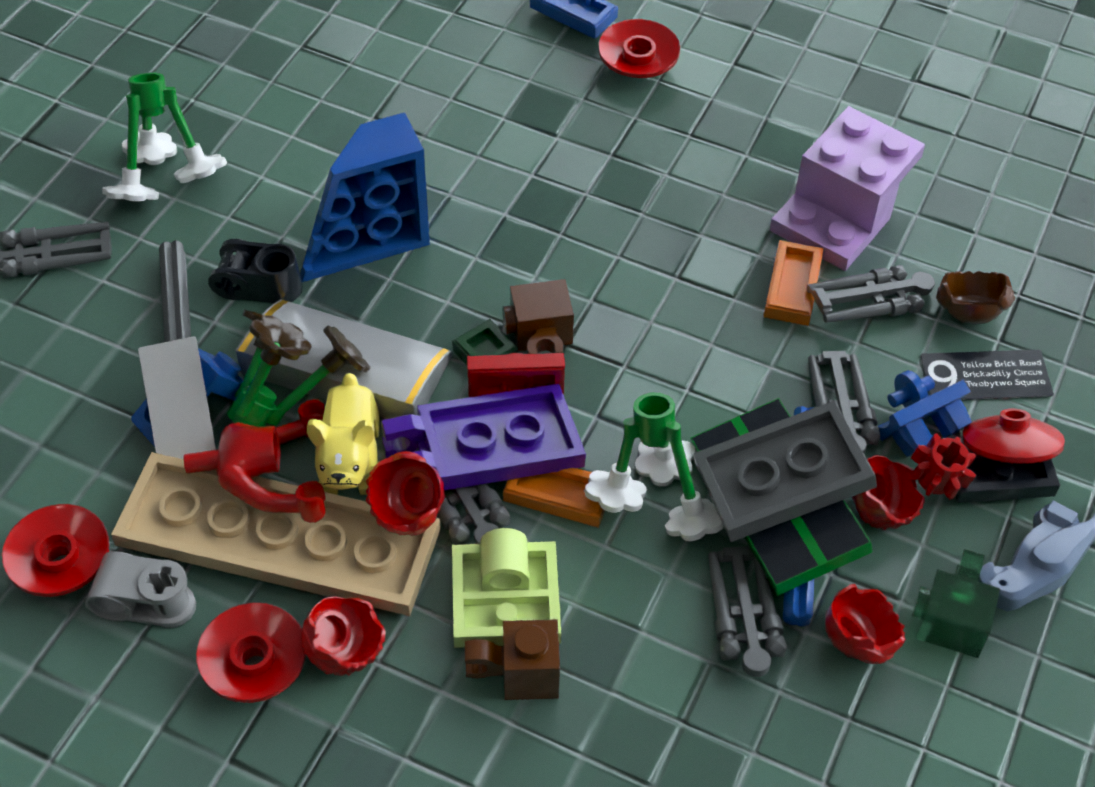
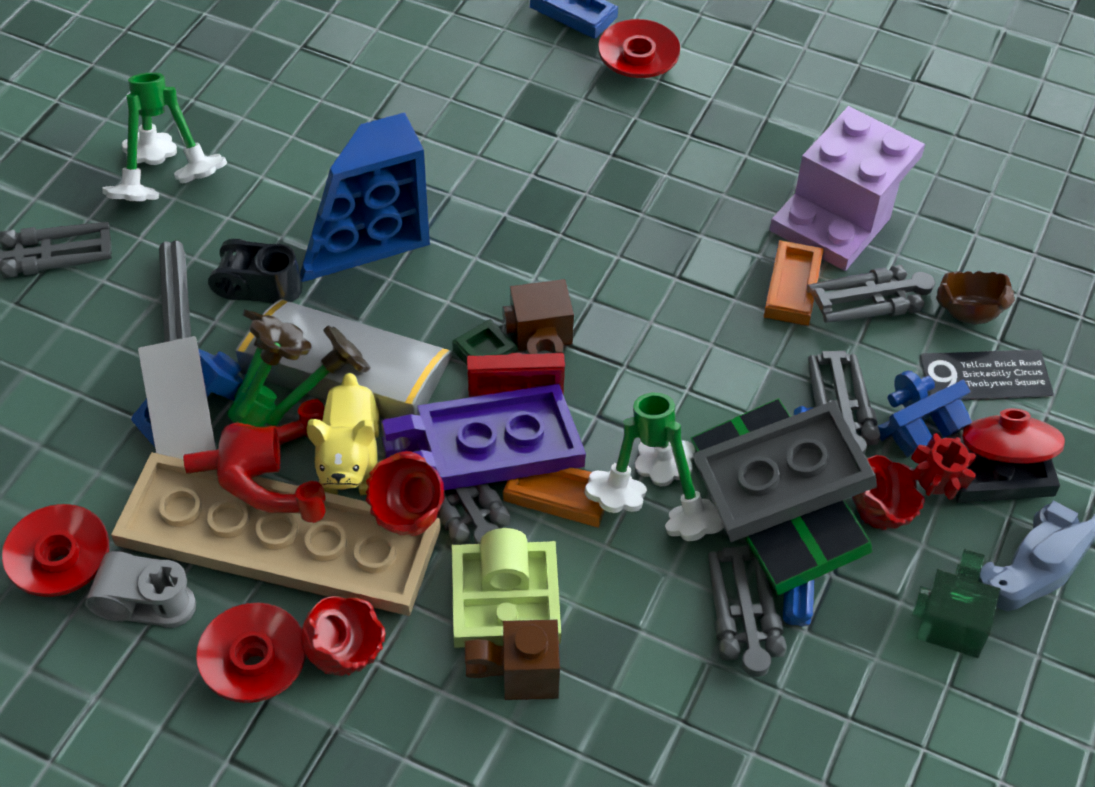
red hair [825,584,906,664] -> none

